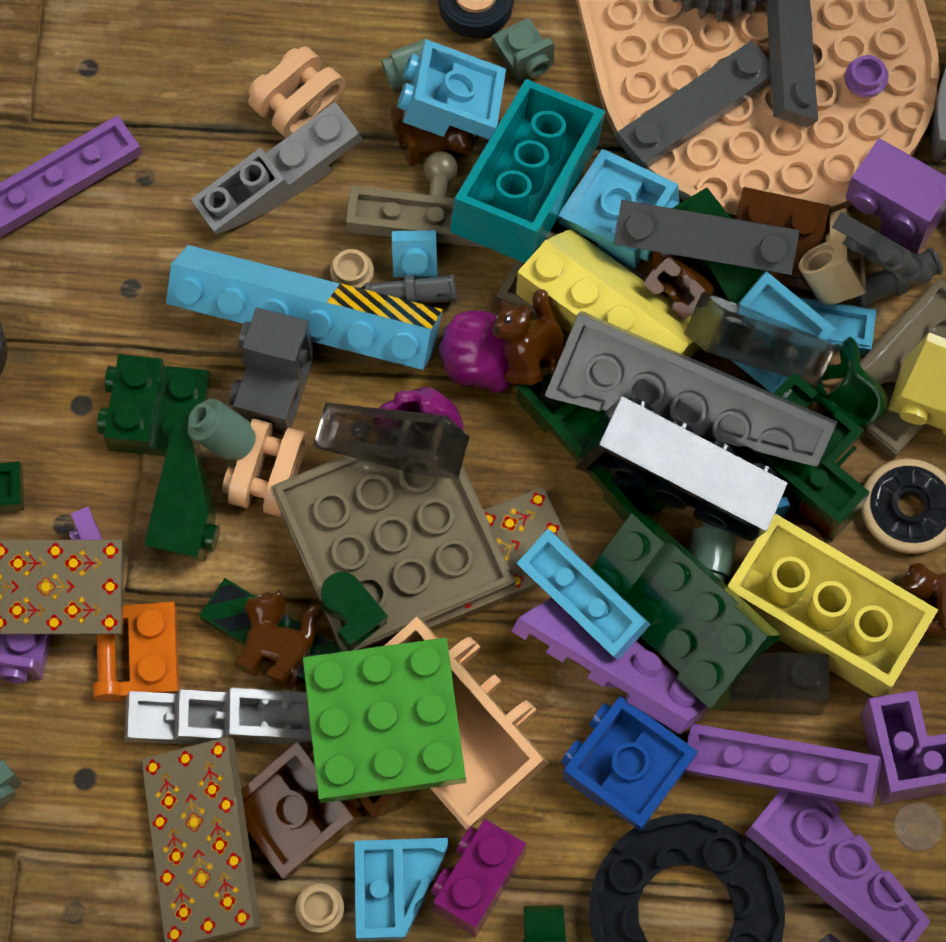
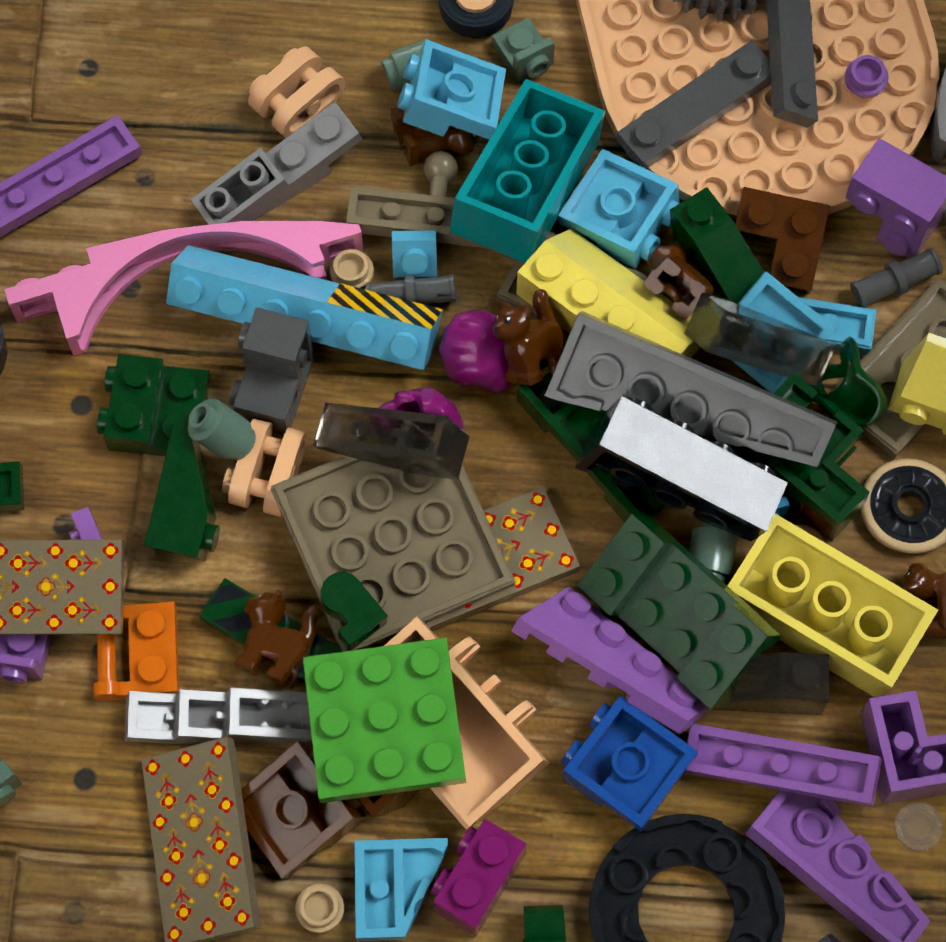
medium azure plate [516,529,651,660] -> none
dark grey plate [613,200,800,275] -> none
tan plate [799,208,866,305] -> none
dark grey plate [832,212,932,284] -> none
none -> bright pink slope [4,221,364,356]

